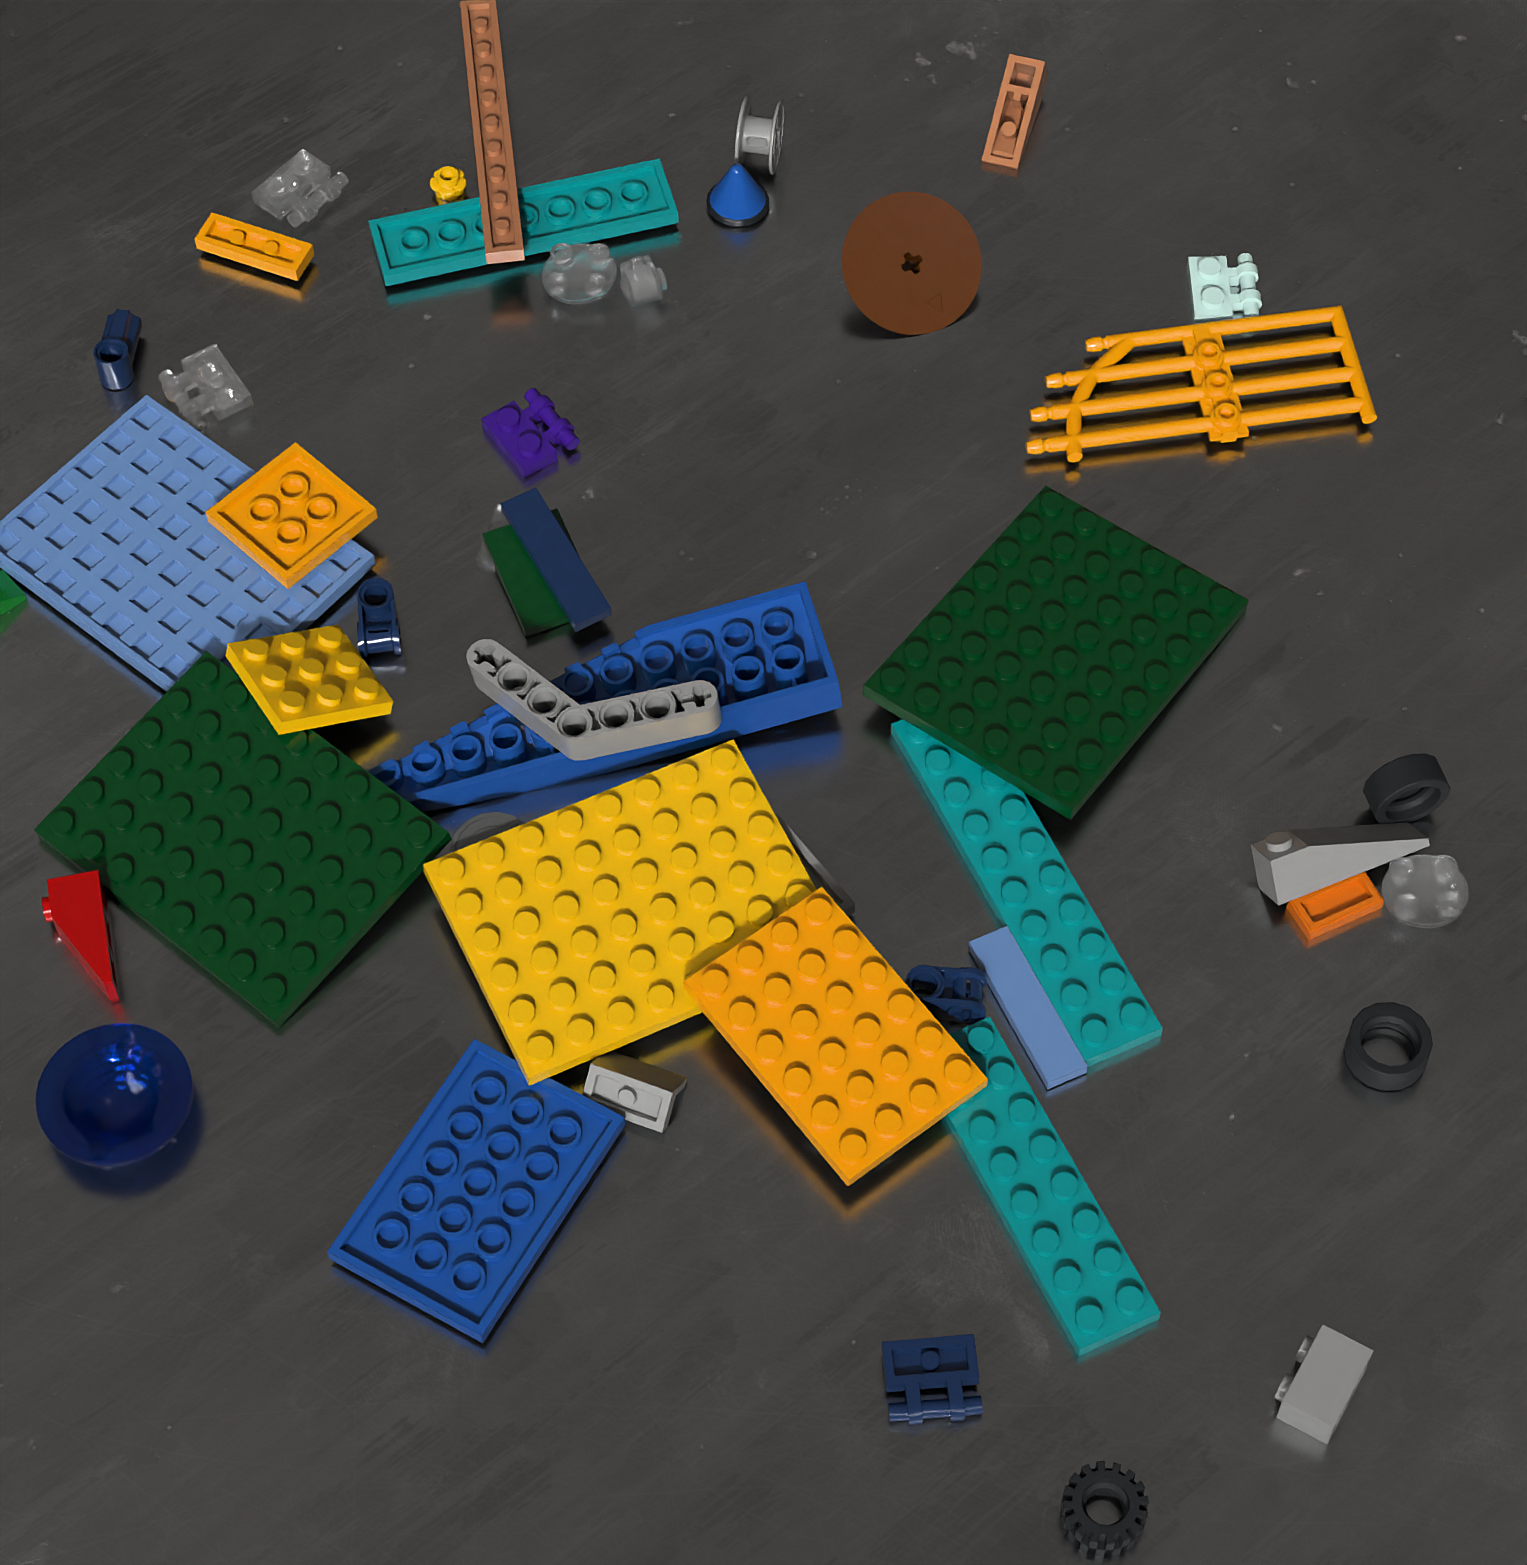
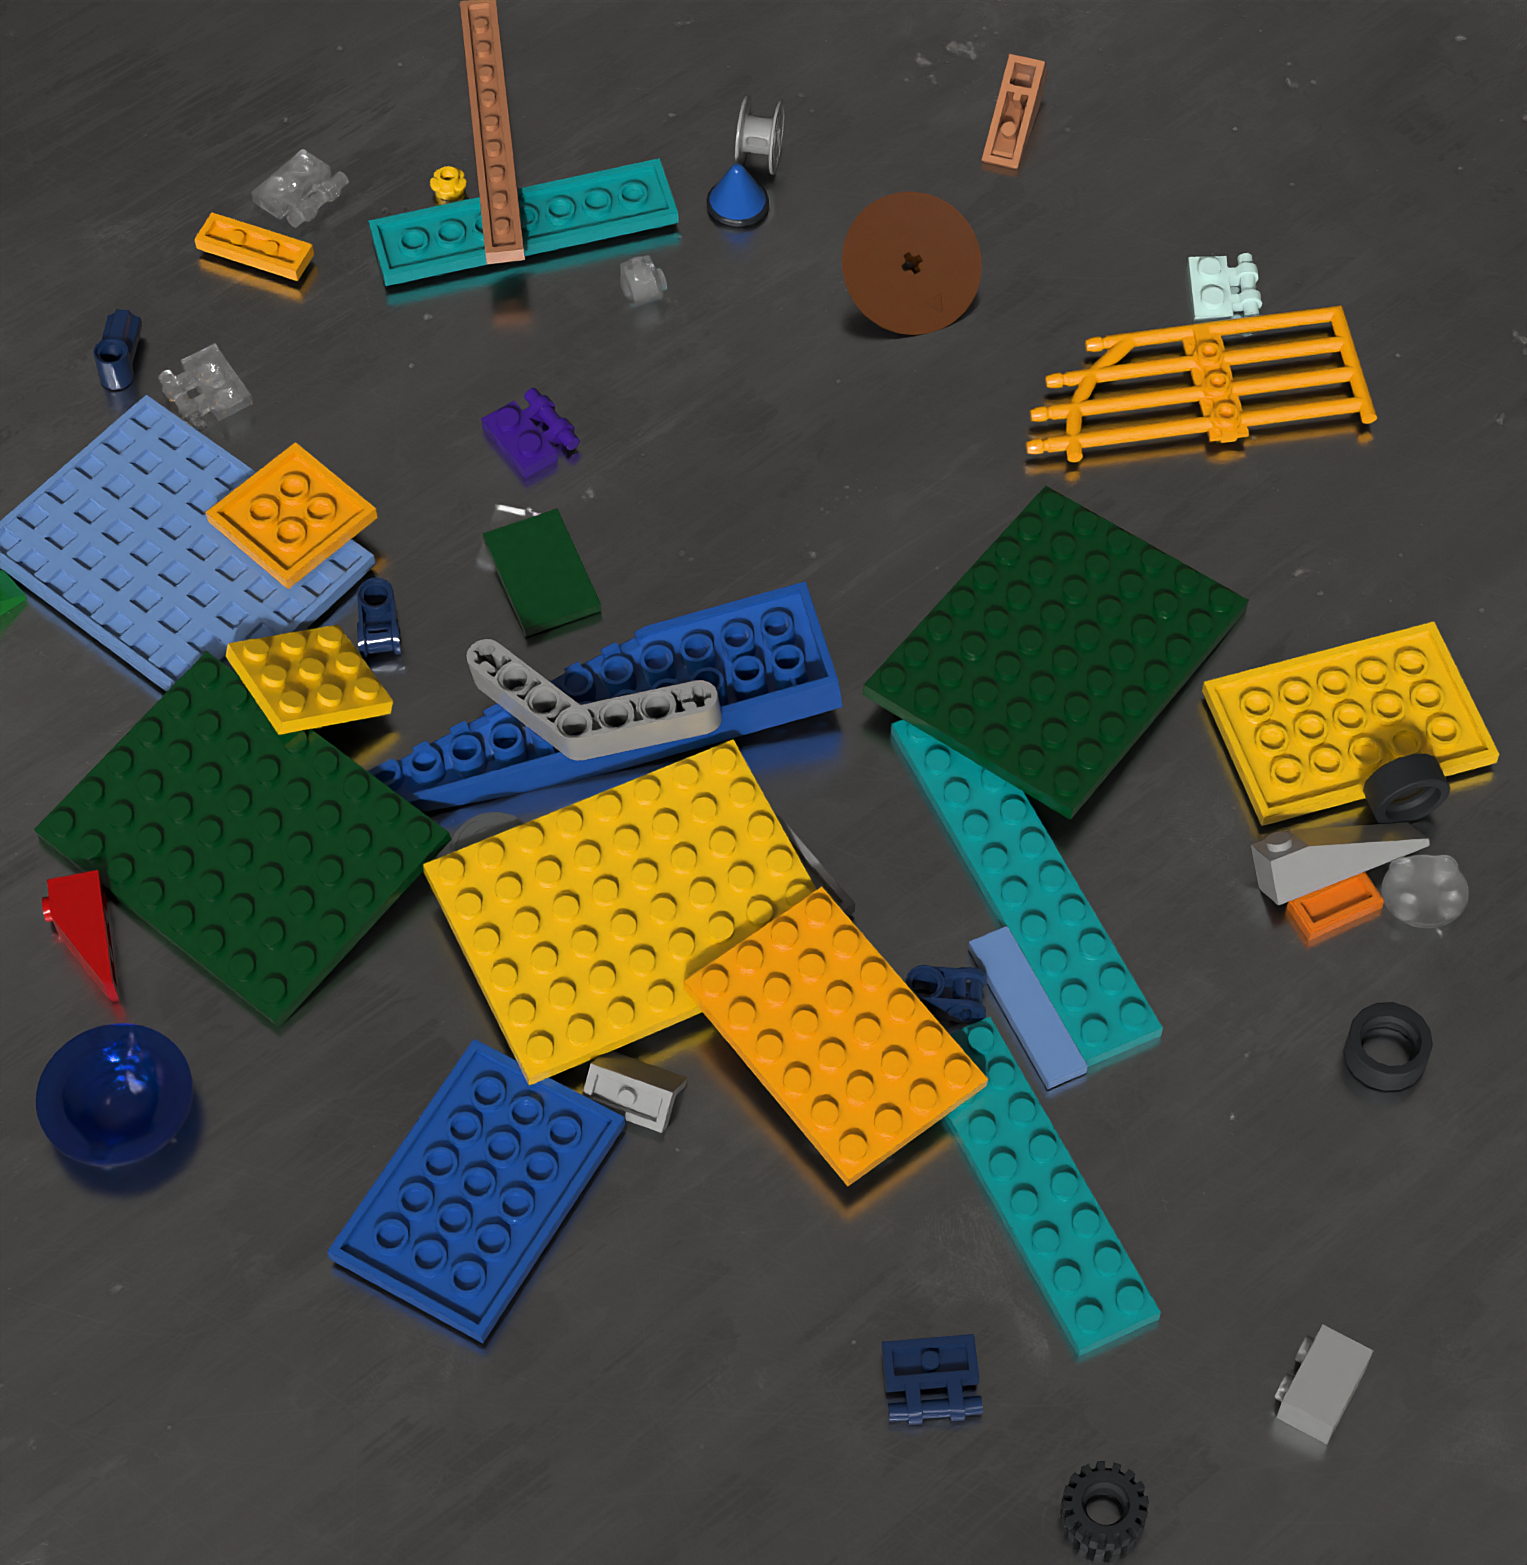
dark blue tile [500,487,612,632] -> none
clear dish [541,243,617,304] -> none
none -> yellow plate [1202,621,1499,826]

